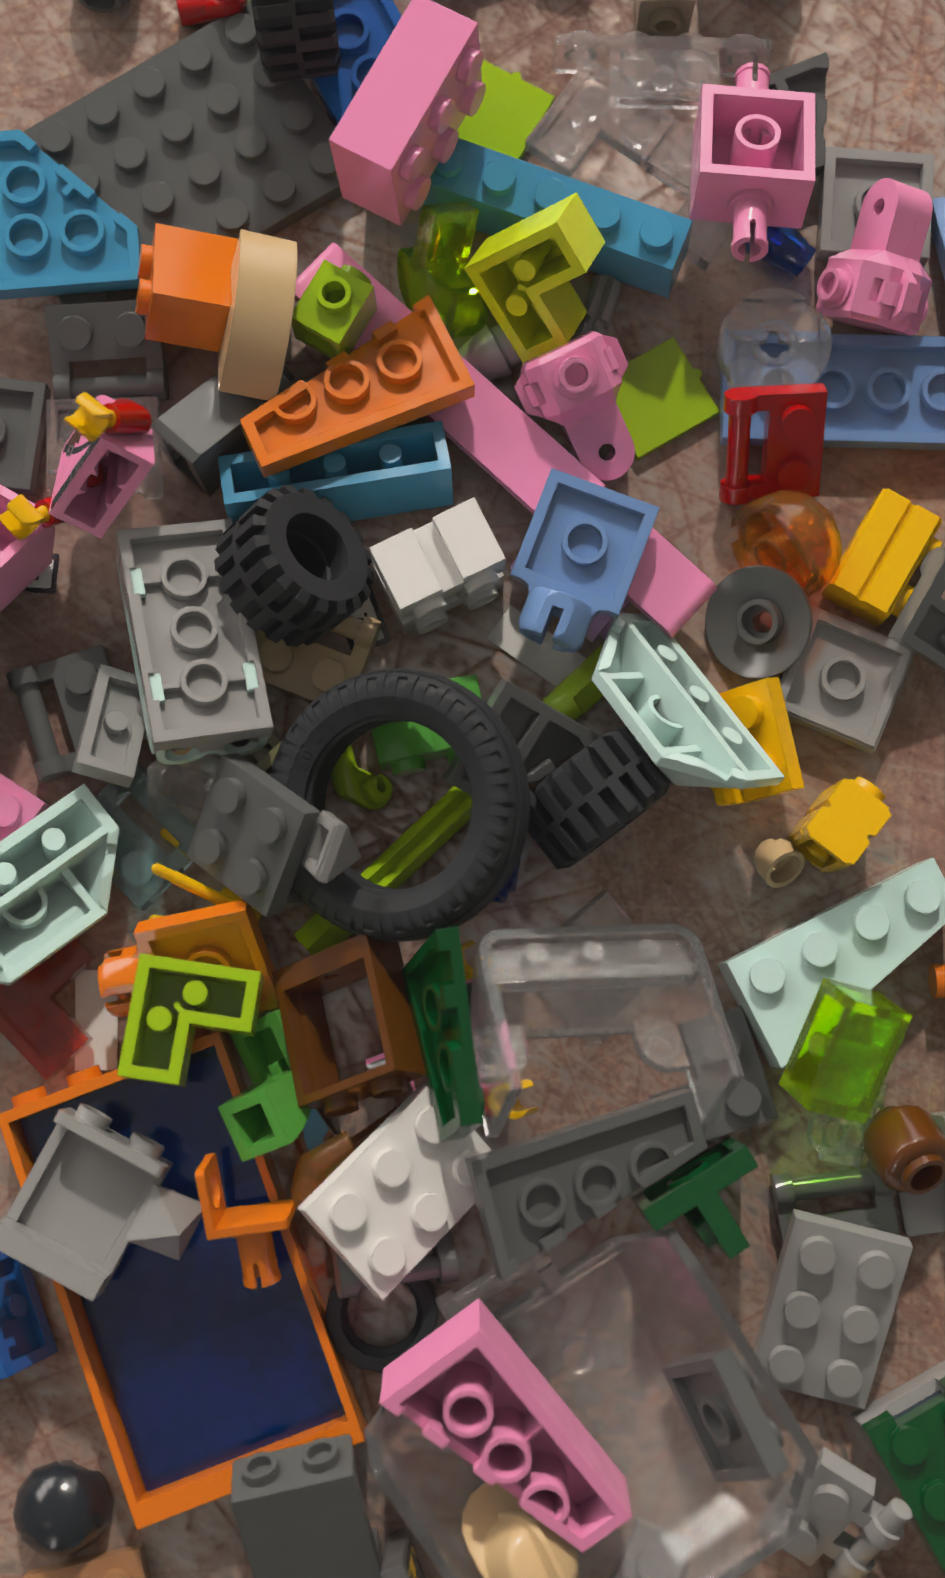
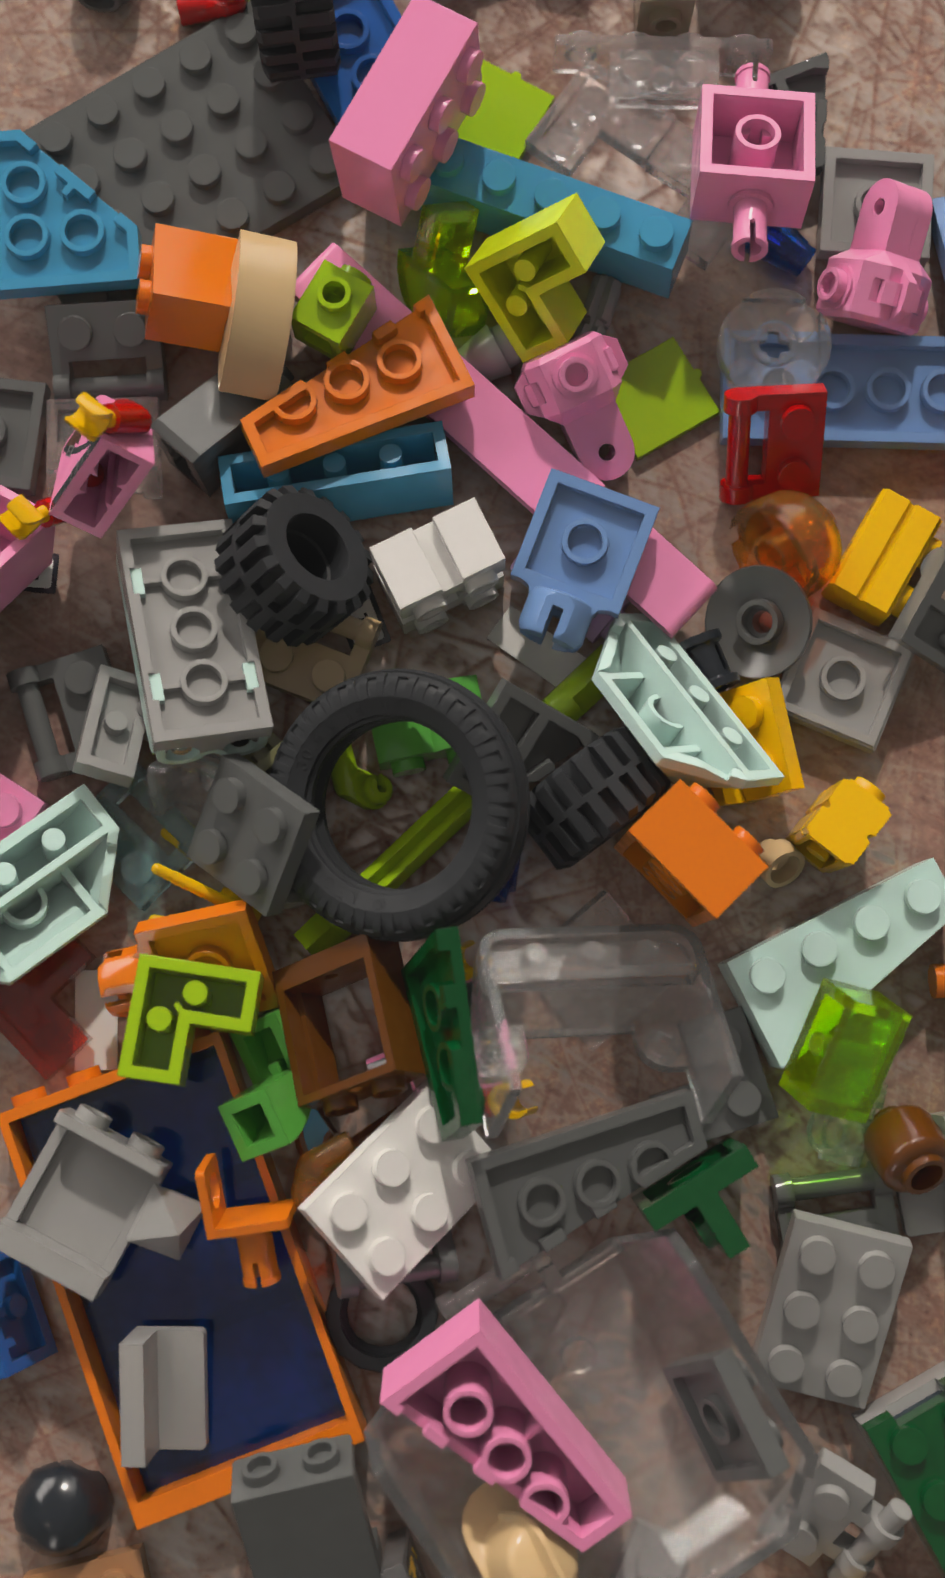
light grey slope [302,810,361,883] -> none
none -> light grey panel [119,1326,209,1468]
none -> orange brick [614,779,769,927]
none -> black bush [679,628,741,693]

